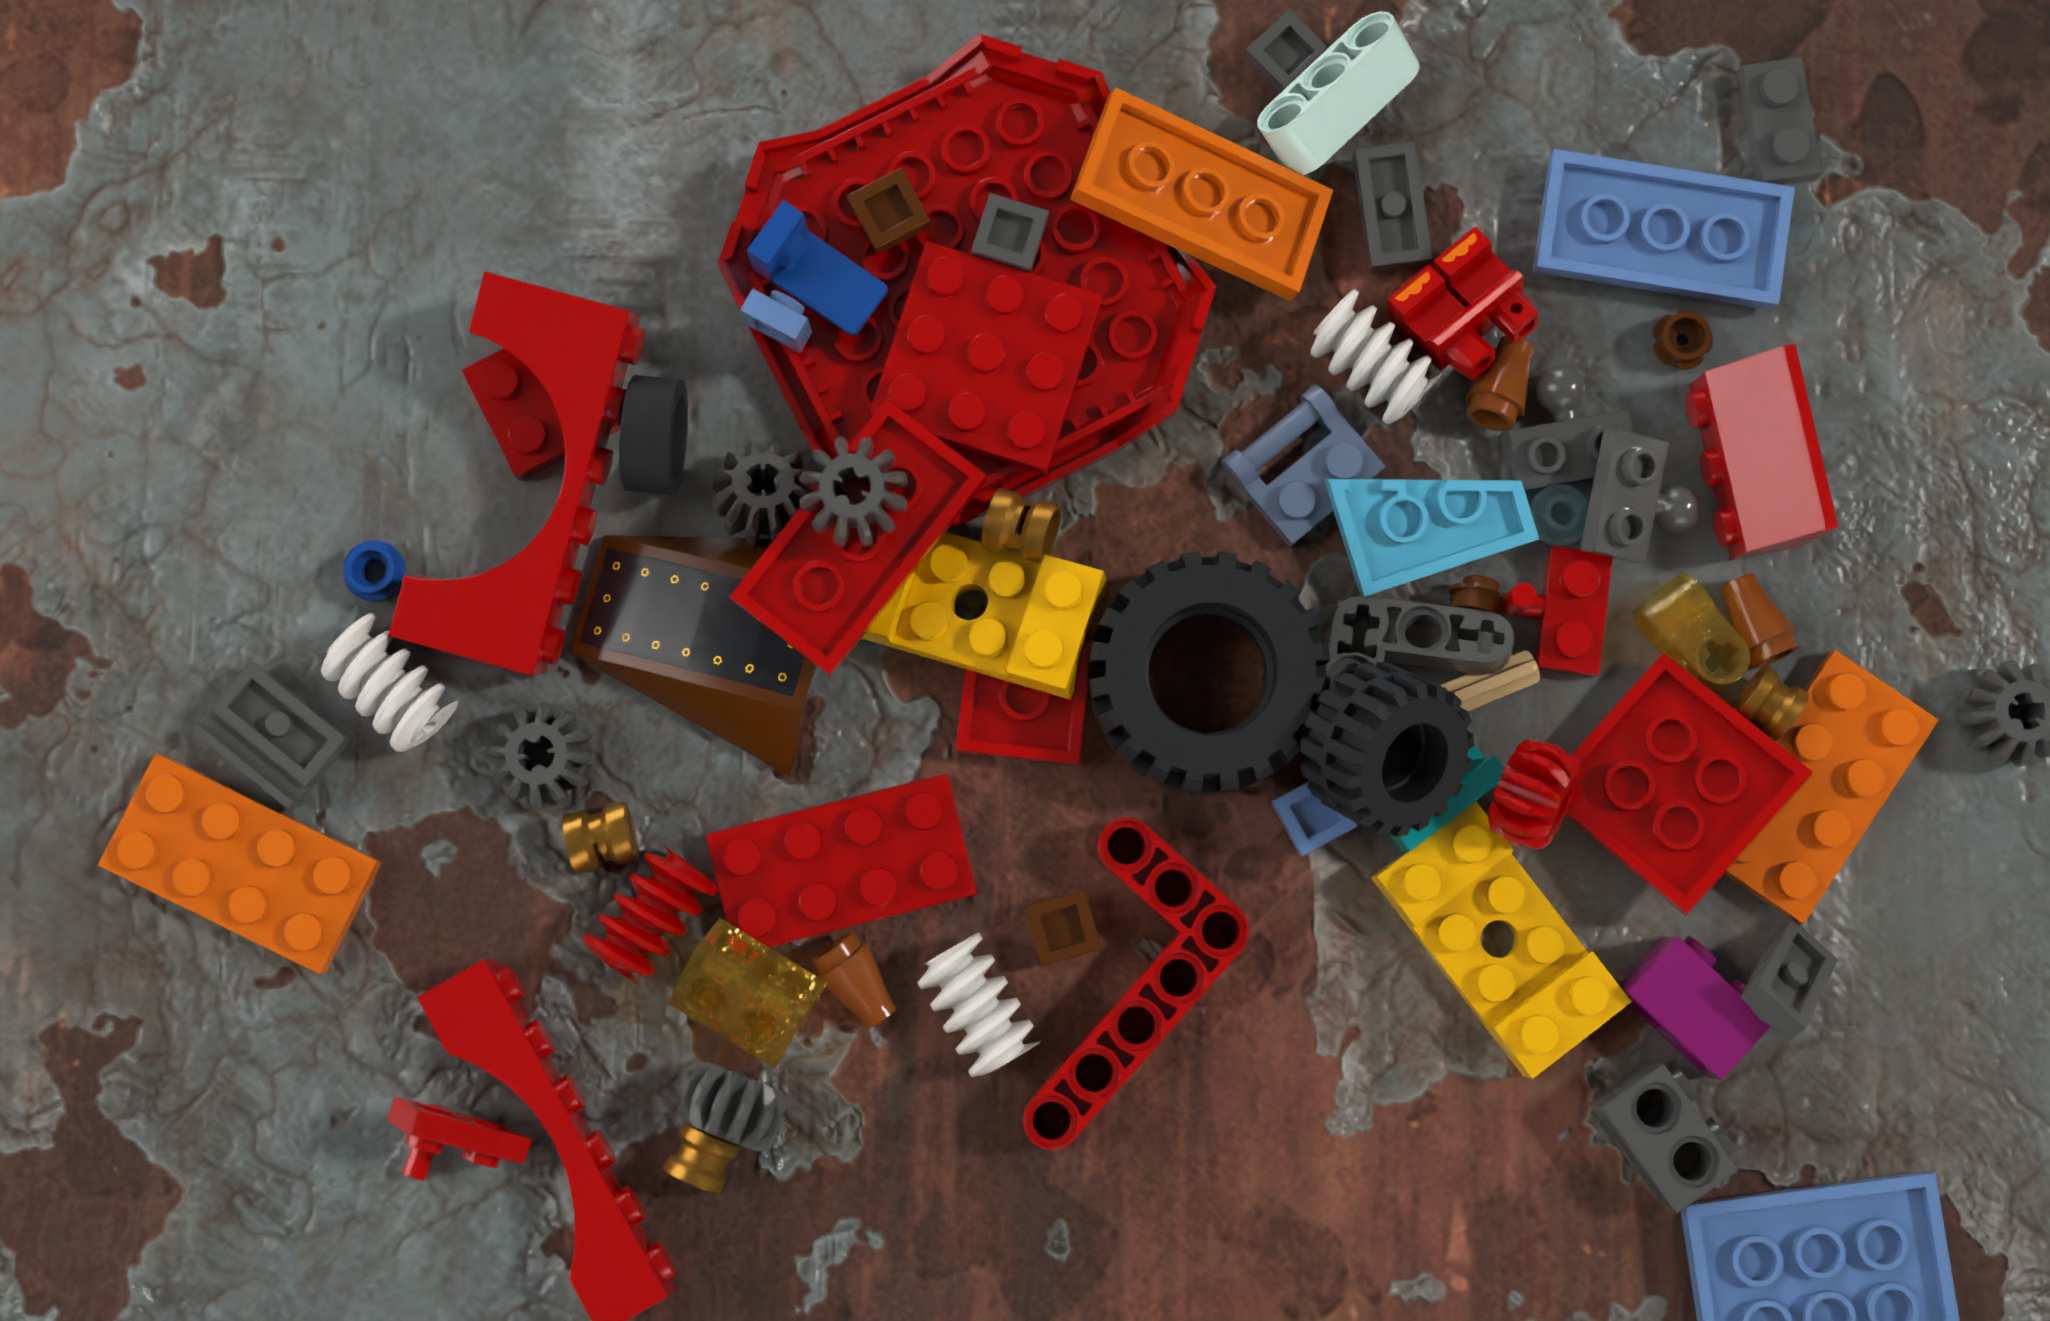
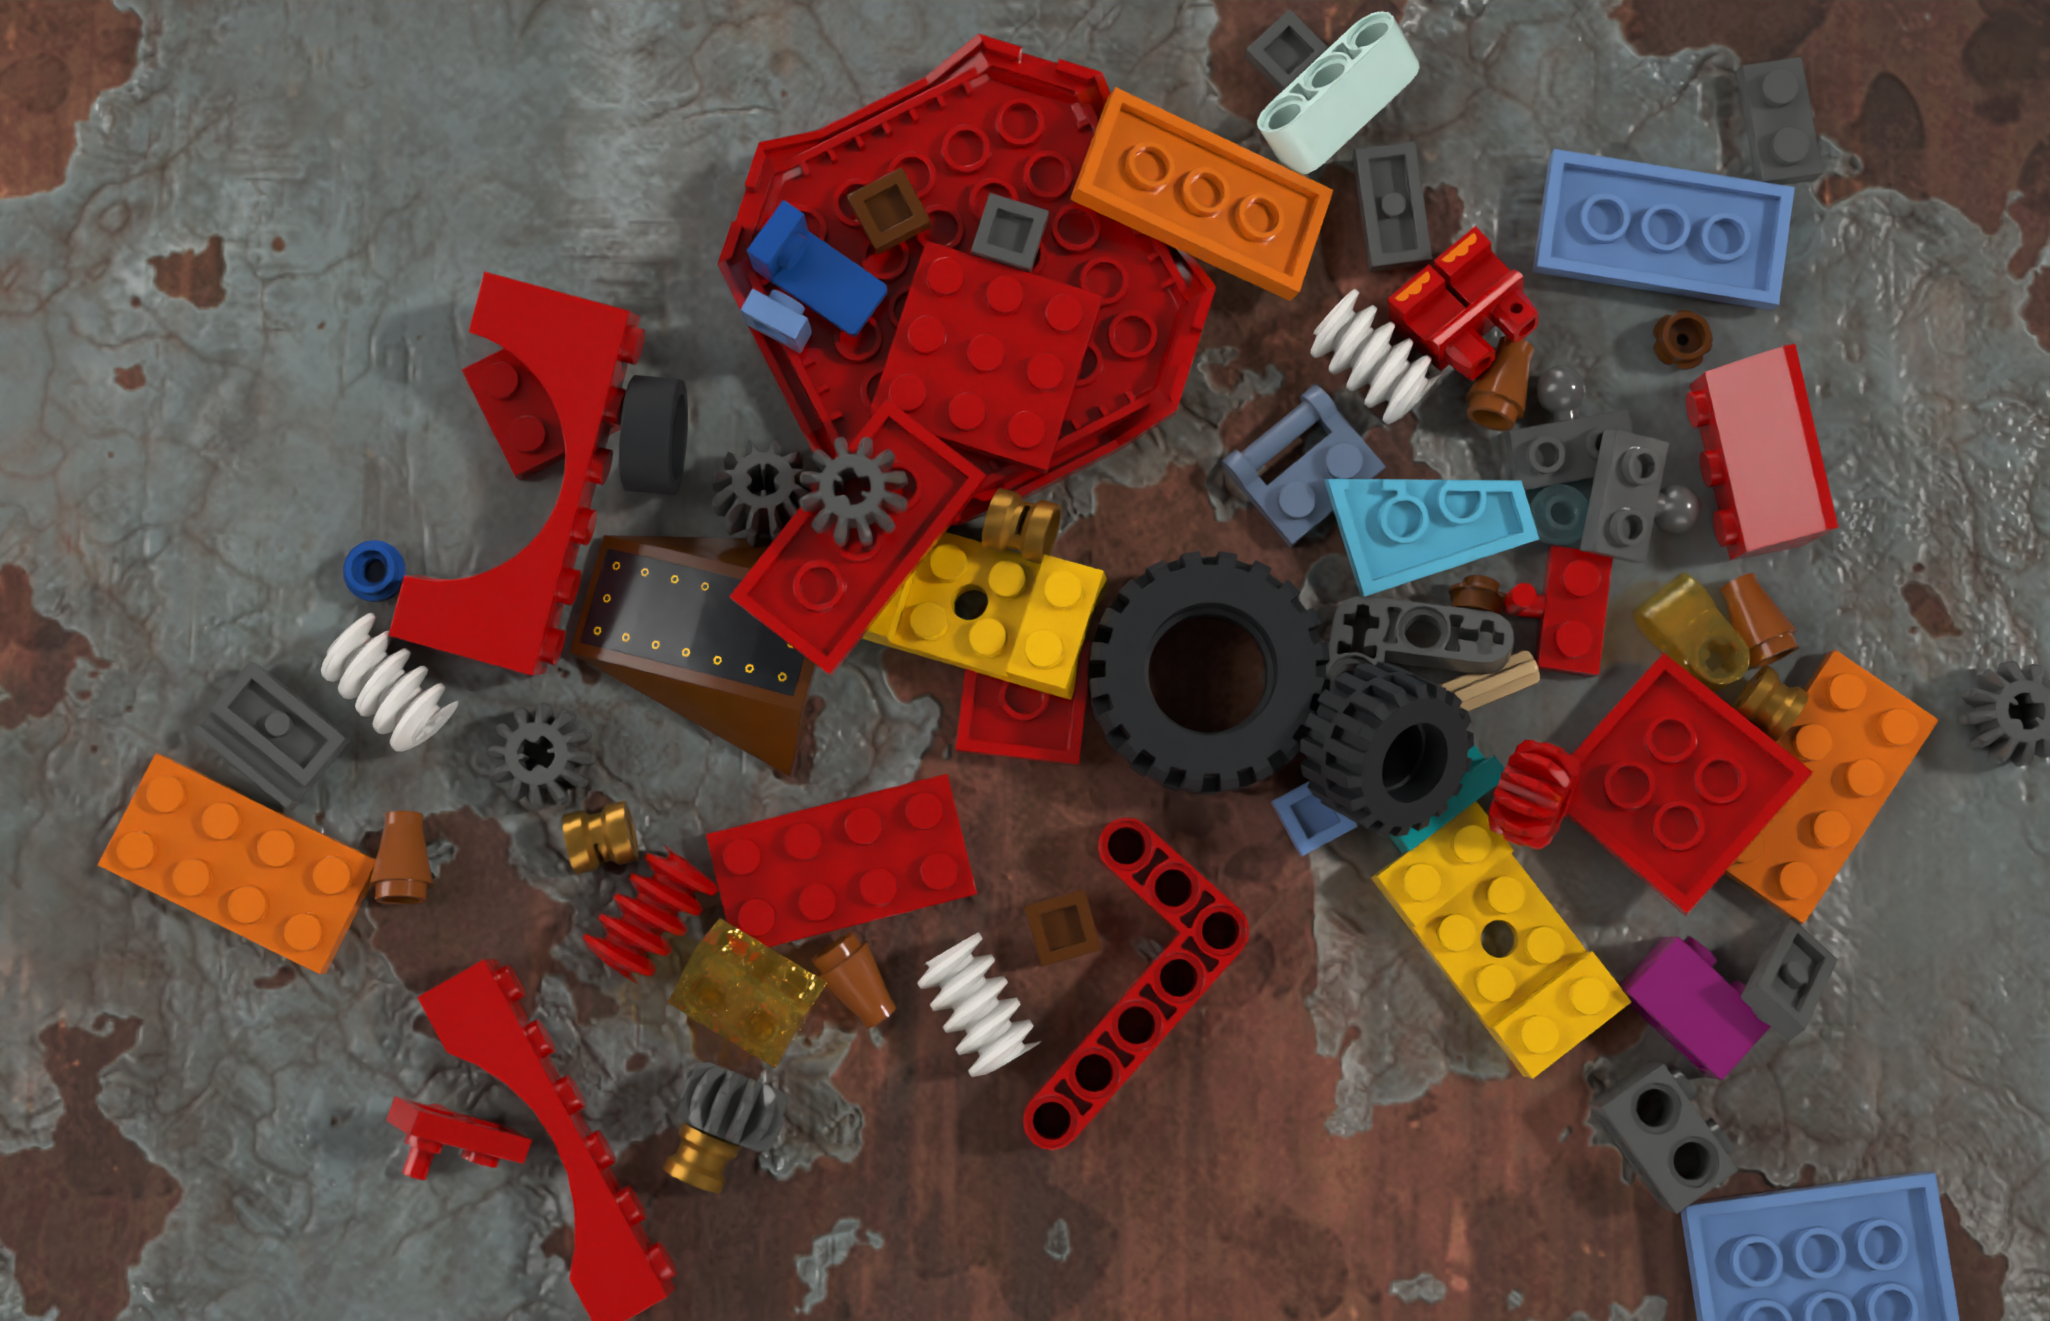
none -> dark orange cone [369,810,434,905]

